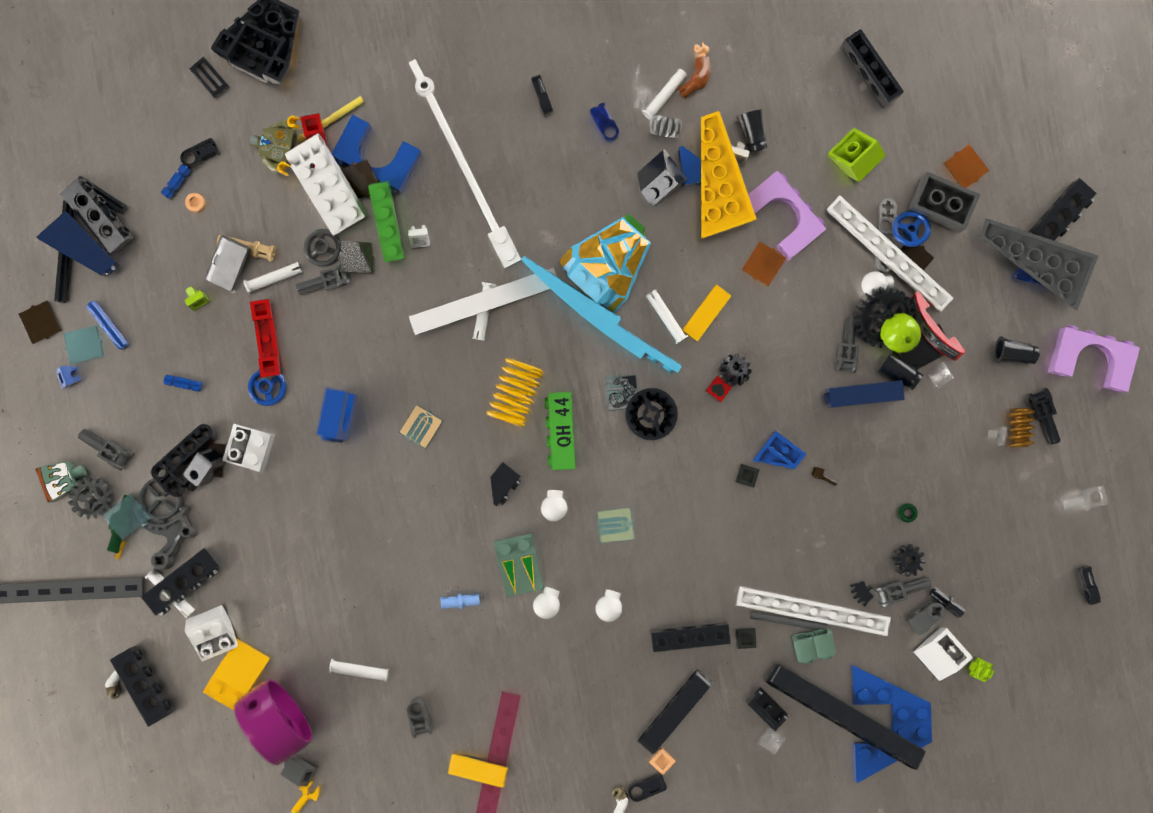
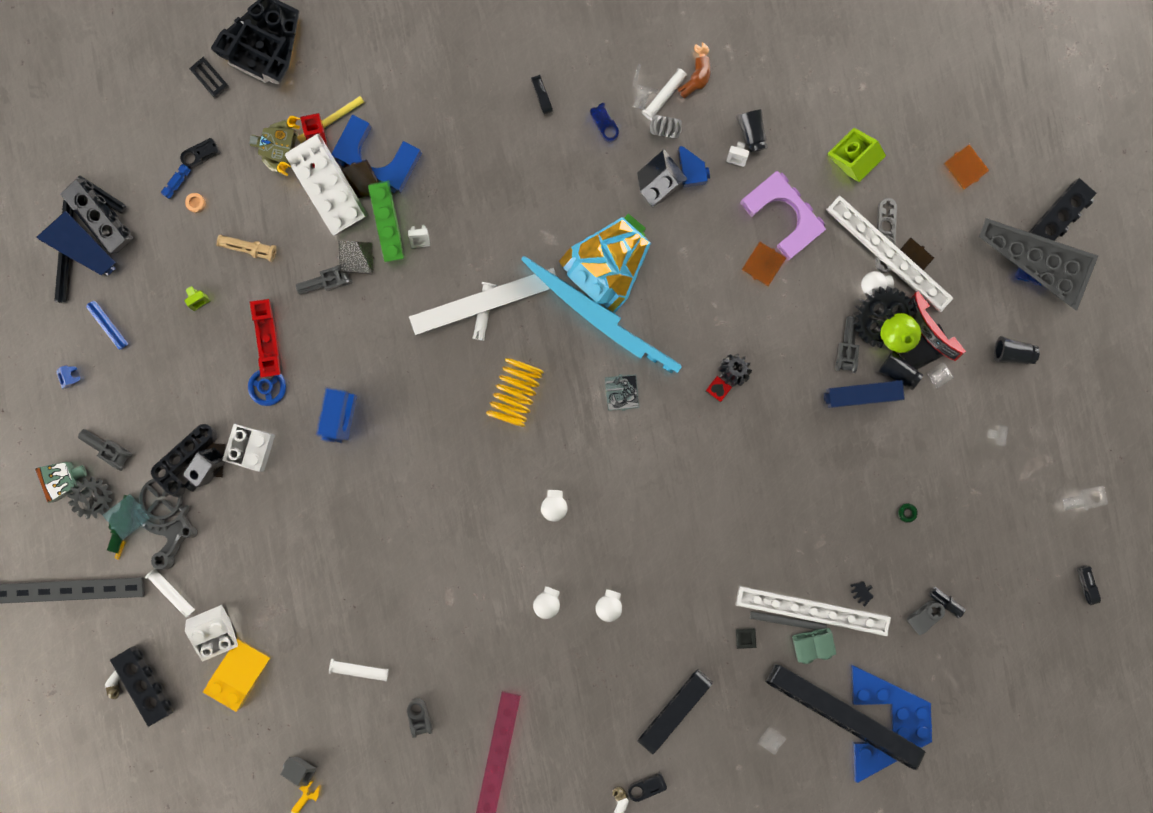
dark brown piece [19,301,62,344] -> none
clear light blue piece [63,326,104,364] -> none
black brick [141,548,219,616] -> none
blue axle [163,375,202,392] -> none
piece [205,235,250,291] -> none
magenta cylinder [234,679,312,765] -> none
white pin [243,261,303,295] -> none
dark grey piece [304,229,342,267] -> none
piece [399,404,443,449] -> none
white bar [409,60,522,269] -> none
light blue pin [440,593,480,609] -> none
yellow tile [448,754,508,788] -> none
black slope [490,462,521,507] -> none
sand green slope [494,533,544,597] -> none
bright green brick [545,392,575,470] -> none
clear light blue piece [597,508,634,543] -> none
black gear [625,388,678,440] -> none
white pin [646,289,688,345] -> none
light nougat tile [649,747,676,775] -> none
black brick [650,622,731,652] -> none
yellow tile [682,284,731,342] -> none
yellow wing [701,111,757,239] -> none
pearl dark grey tile [735,464,760,488] -> none
black hinge [745,687,788,732] -> none
blue wing [753,430,806,469] -> none
dark brown hand [812,467,838,486] -> none
black brick [841,29,904,107] -> none
dark grey connector [874,577,931,607] -> none
blue piece [892,211,931,247] -> none
black gear [892,544,926,577] -> none
dark grey brick [907,172,980,233] -> none
white slope [913,626,973,681] -> none
lime gear [968,658,995,682] -> none
pearl gold piece [1009,408,1035,447] -> none
black connector [1027,388,1061,445] -> none
lavender arch [1048,325,1140,393] -> none

